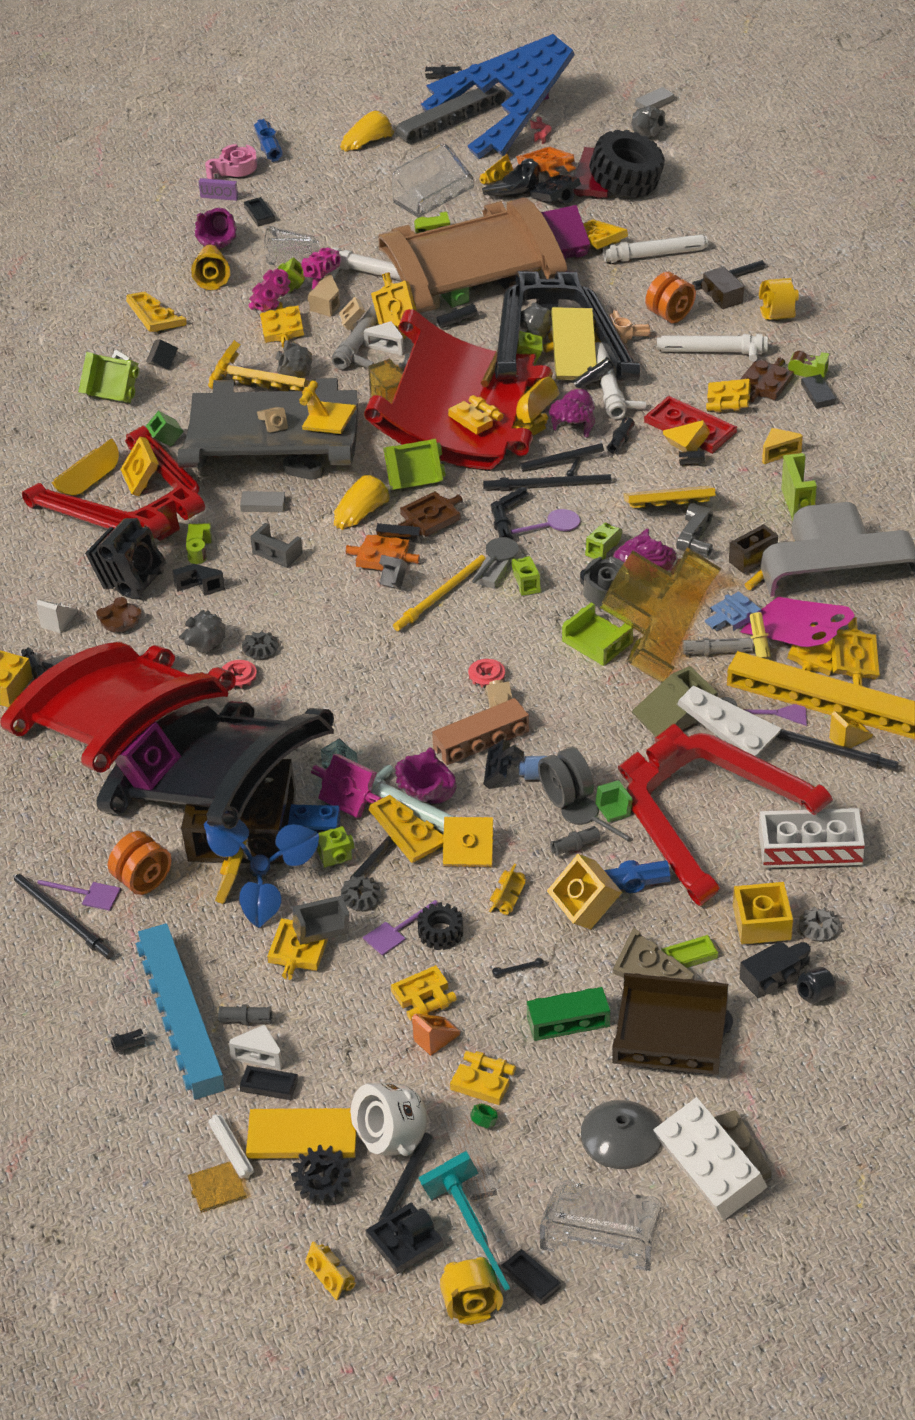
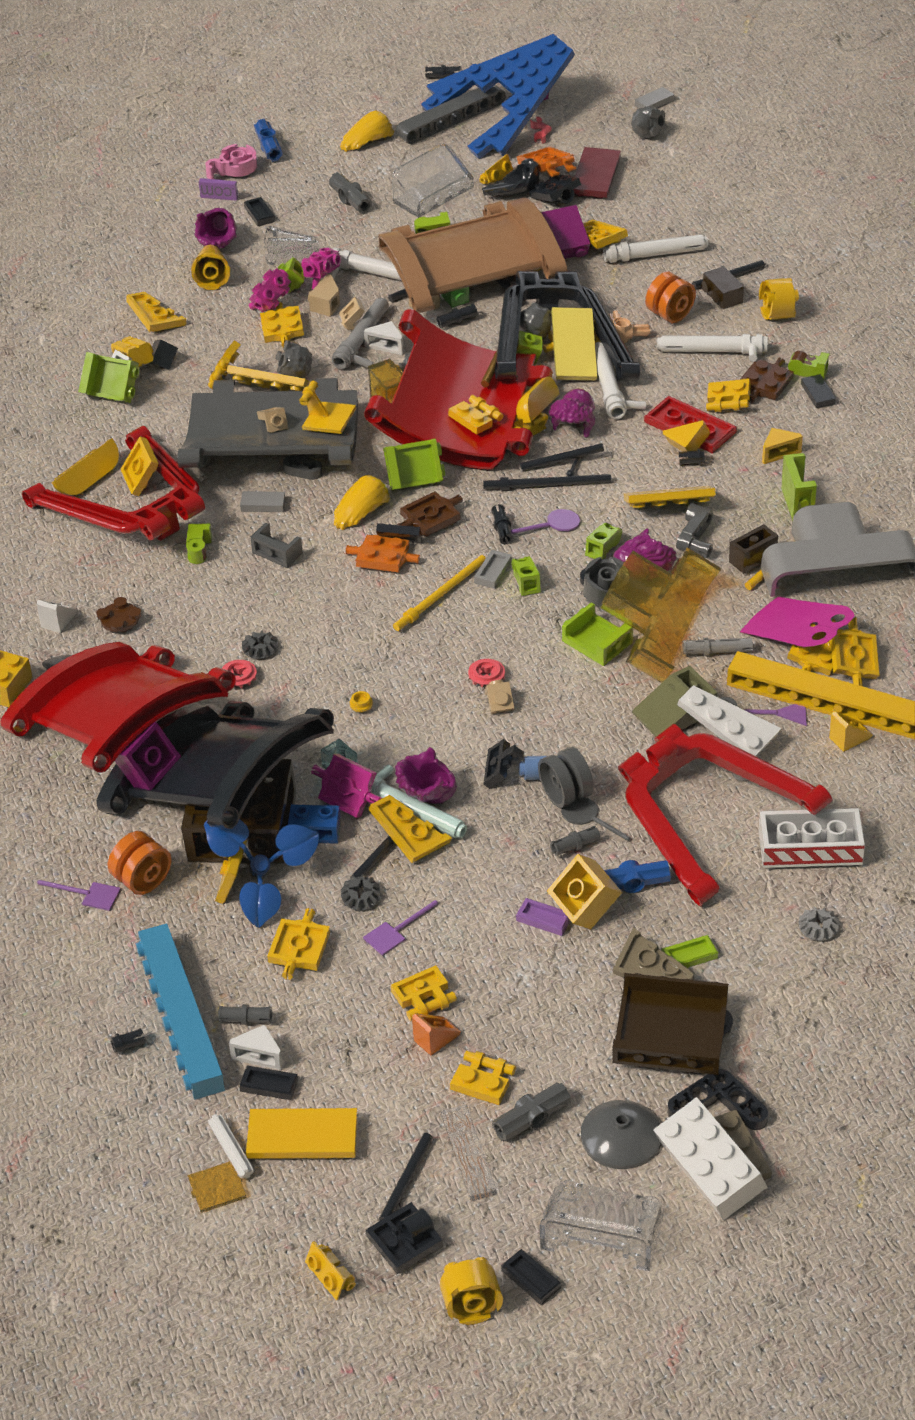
black bar [14,874,114,960] -> none
black axle [21,647,45,679] -> none
black piece [85,518,167,598] -> none
bright green brick [146,410,184,447] -> none
black slope [172,564,225,596] -> none
dark grey animal [179,610,225,653] -> none
black gear [291,1145,352,1205] -> none
dark grey panel [293,895,350,945] -> none
lime brick [317,826,355,868] -> none
white piece [350,1083,427,1156] -> none
yellow plate [371,272,416,340] -> none
panel [379,555,408,589] -> none
black tyre [417,902,463,950] -> none
teal piece [418,1151,511,1291] -> none
nougat brick [432,698,529,766] -> none
yellow plate [443,817,493,867] -> none
green tile [470,1103,498,1129] -> none
dark grey piece [472,537,519,584] -> none
yellow hinge [489,863,526,915] -> none
black axle [490,487,529,511] -> none
black hinge [492,957,544,978] -> none
green brick [526,987,610,1041] -> none
black pin [573,357,614,389] -> none
black tyre [589,130,665,198] -> none
bright green panel [595,780,632,822] -> none
black pin [607,417,635,454] -> none
medium blue piece [705,591,762,631] -> none
yellow brick [733,882,793,944] -> none
black hinge [739,942,811,998] -> none
light yellow axle [750,612,771,658] -> none
black bar [776,729,899,771] -> none
black head [797,967,836,1004] -> none
none -> yellow brick [111,336,154,367]
none -> dark grey piece [329,172,372,214]
none -> yellow plate [349,691,373,712]
none -> dark grey piece [492,1082,571,1141]
none -> medium lavender tile [516,898,571,936]
none -> black beam [667,1069,768,1130]

